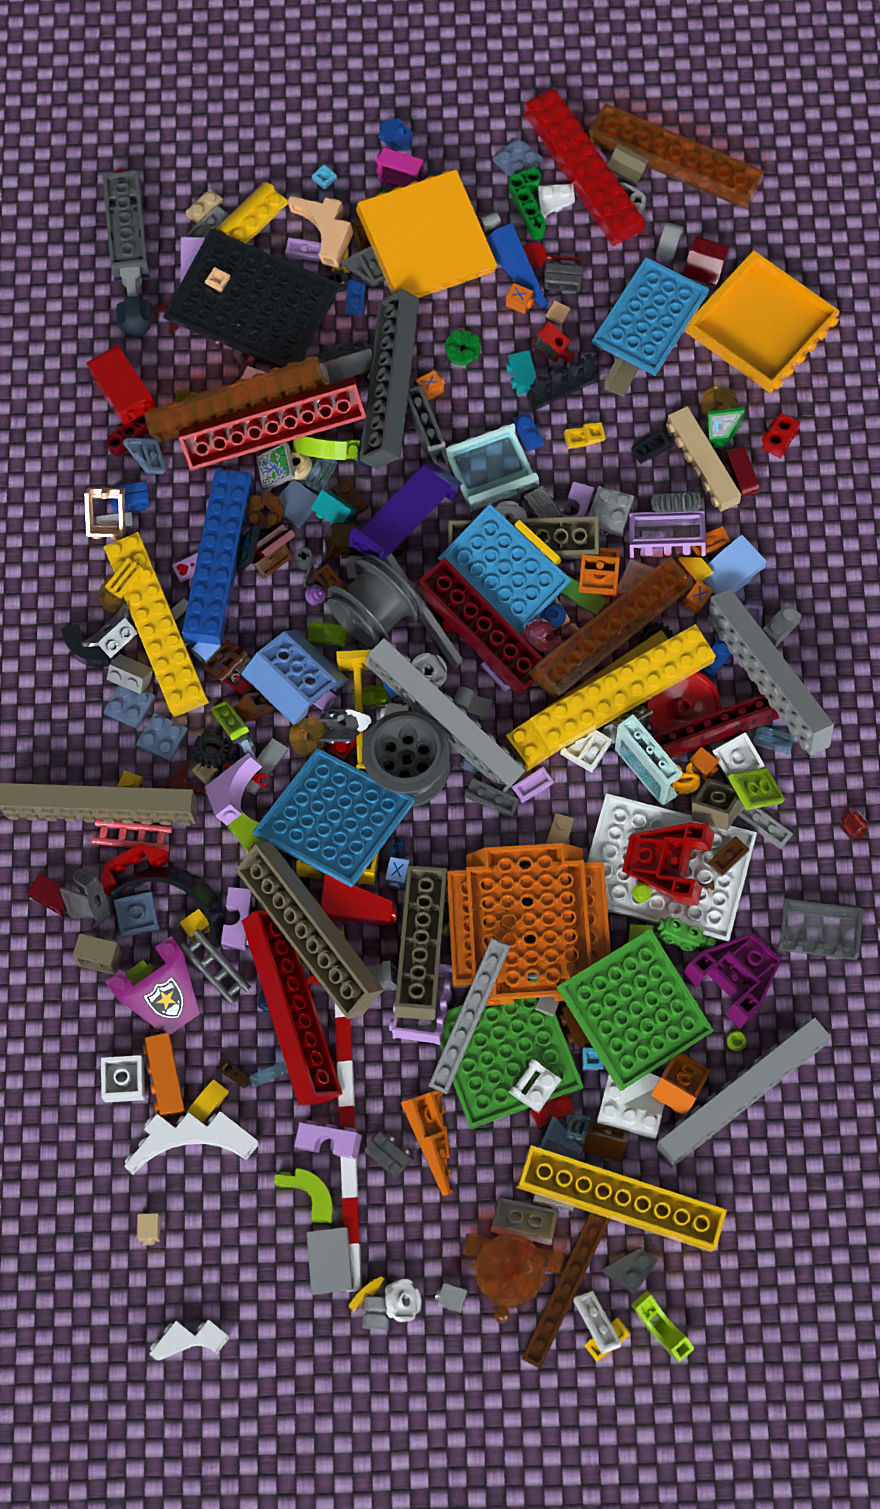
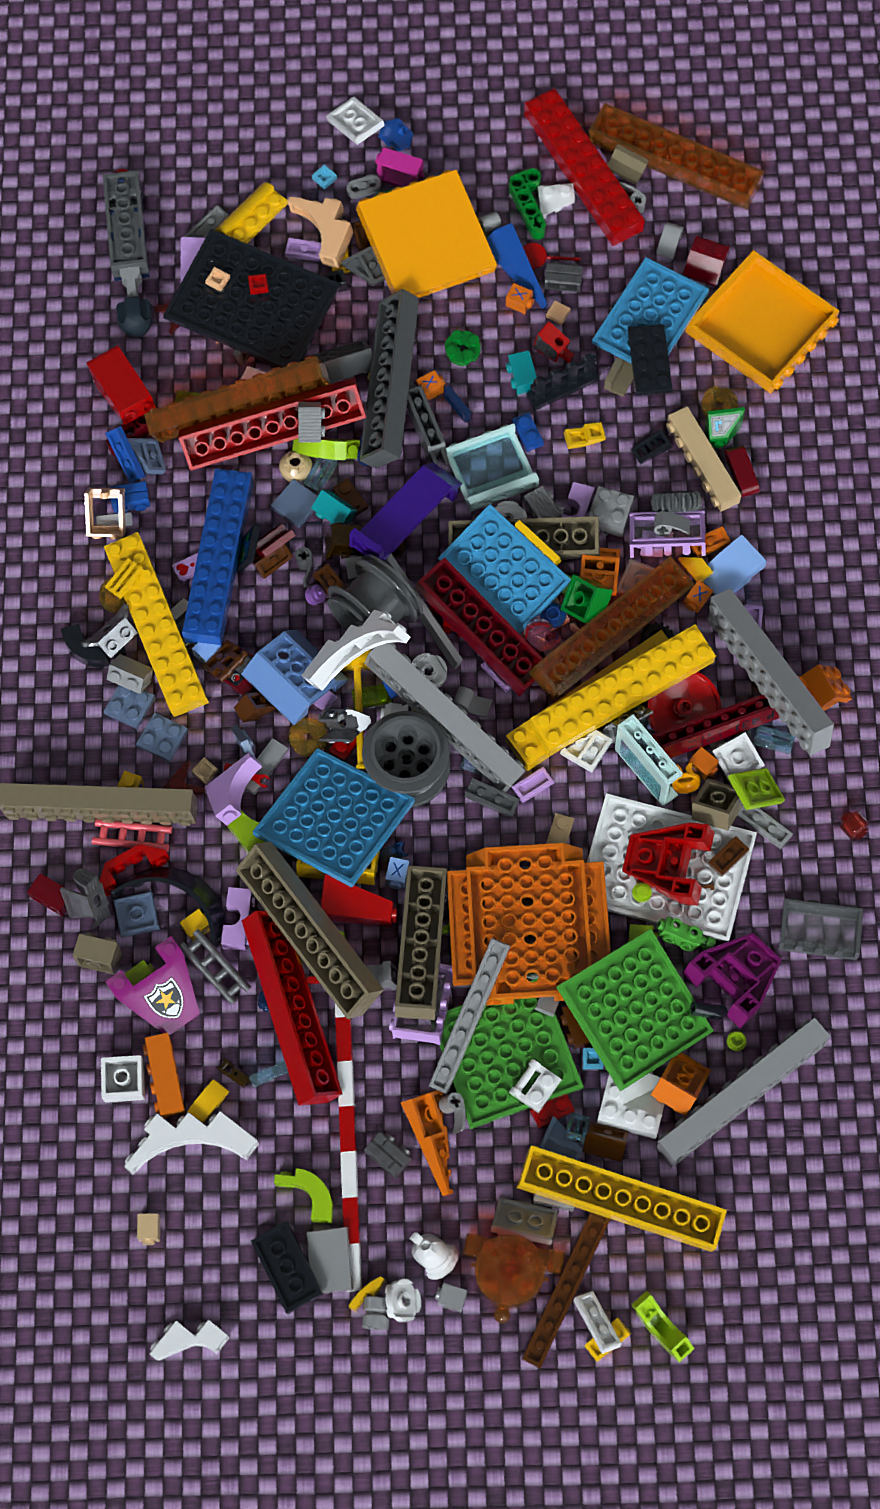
tan plate [186,189,223,224] -> none
black tyre [193,731,229,768] -> none
lime tile [211,700,249,741] -> none
reddish brown plate [247,492,285,530] -> none
light grey tile [256,442,296,491] -> none
lavender arch [294,1120,362,1160] -> none
clear neon green plate [307,621,347,646] -> none
blue plate [345,280,366,316] -> none
sand blue plate [493,137,543,177] -> none
dark grey wing [602,1248,658,1295] -> none
blue plate [701,638,732,679] -> none
red brick [761,412,801,459] -> none
light grey brick [762,603,801,647] -> none
none -> blue plate [105,426,145,483]
none -> red tile [248,274,268,295]
none -> black plate [251,1221,324,1314]
none -> light grey brick [298,401,325,443]
none -> white arch [301,610,410,691]
none -> white plate [326,97,385,145]
none -> light grey plate [347,175,381,199]
none -> white helmet [409,1232,458,1280]
none -> light grey panel [439,1092,466,1134]
none -> dark blue tile [444,385,471,423]
none -> green slope [561,574,613,624]
none -> black plate [627,324,673,396]
none -> light grey panel [654,511,690,536]
none -> black bar [690,1000,728,1020]
none -> orange bracket [798,664,852,711]

